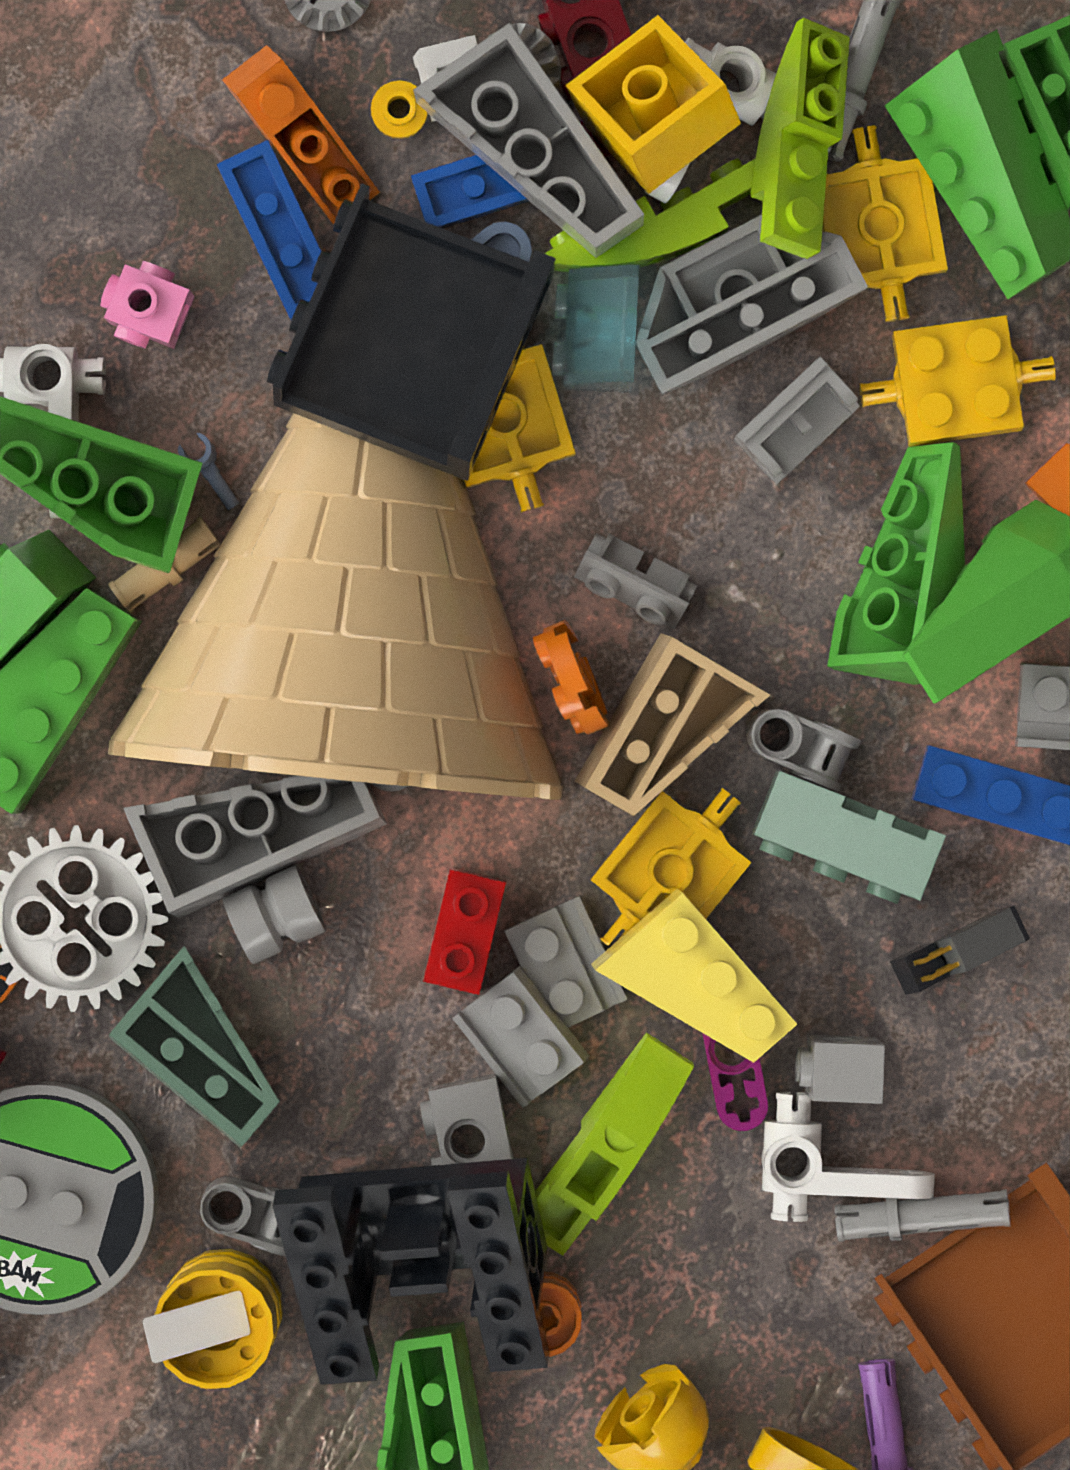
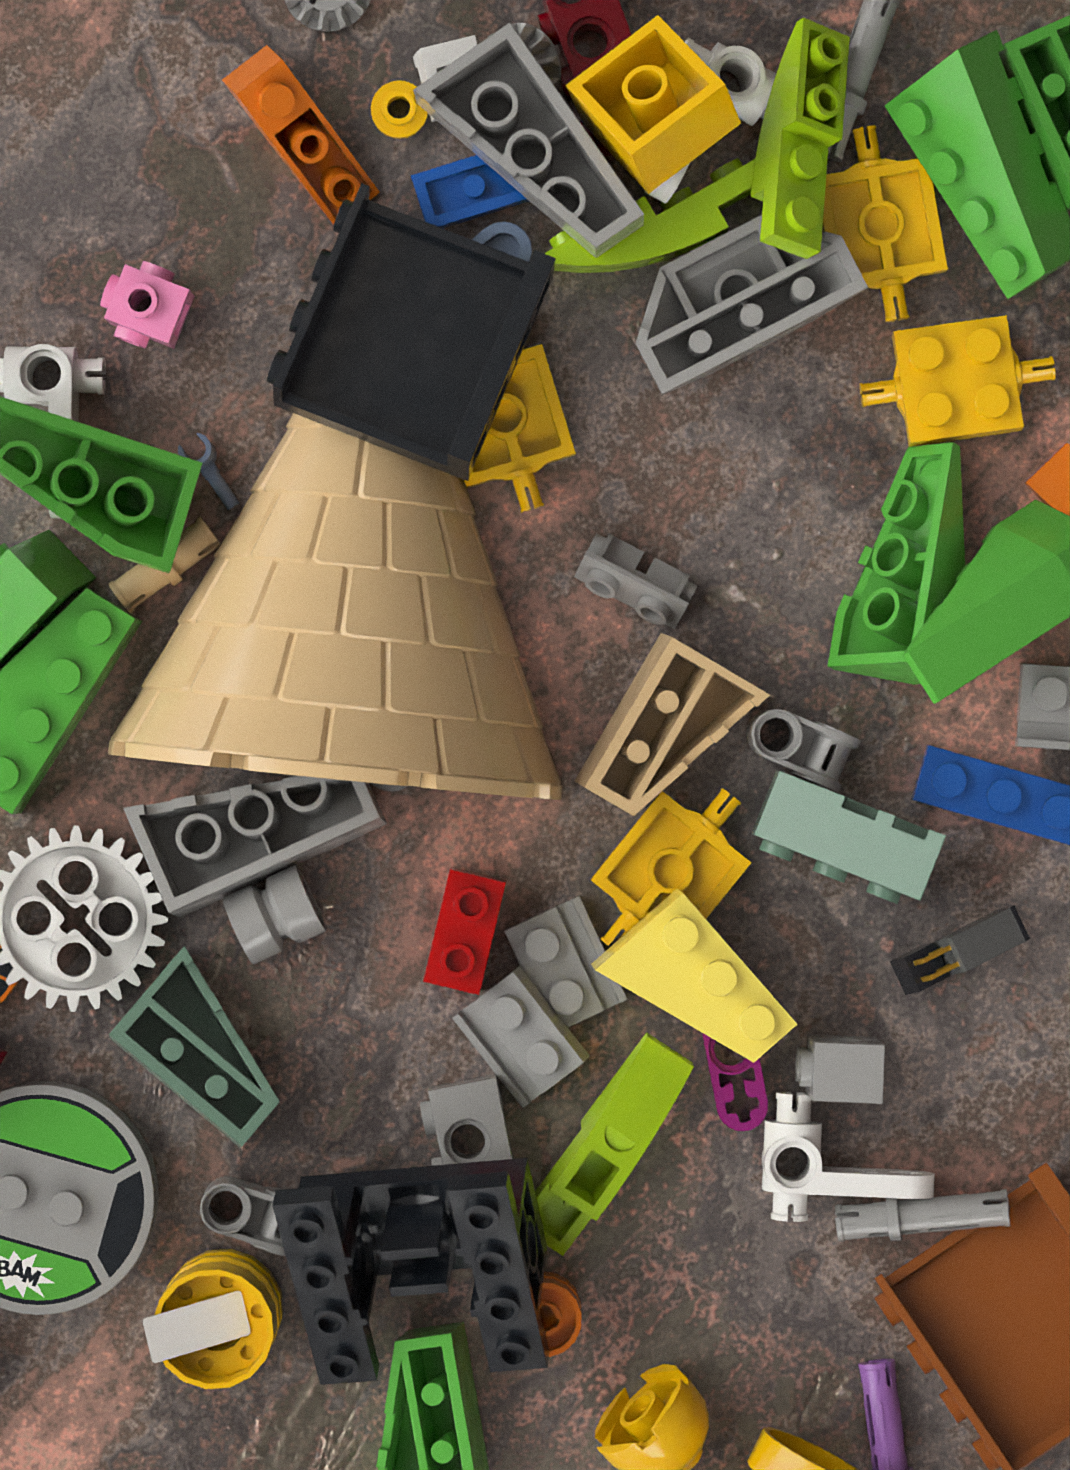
blue plate [216,140,321,320] -> none
orange plate [533,620,610,735] -> none
clear light blue slope [553,265,639,393] -> none
light grey hinge [734,356,860,485] -> none

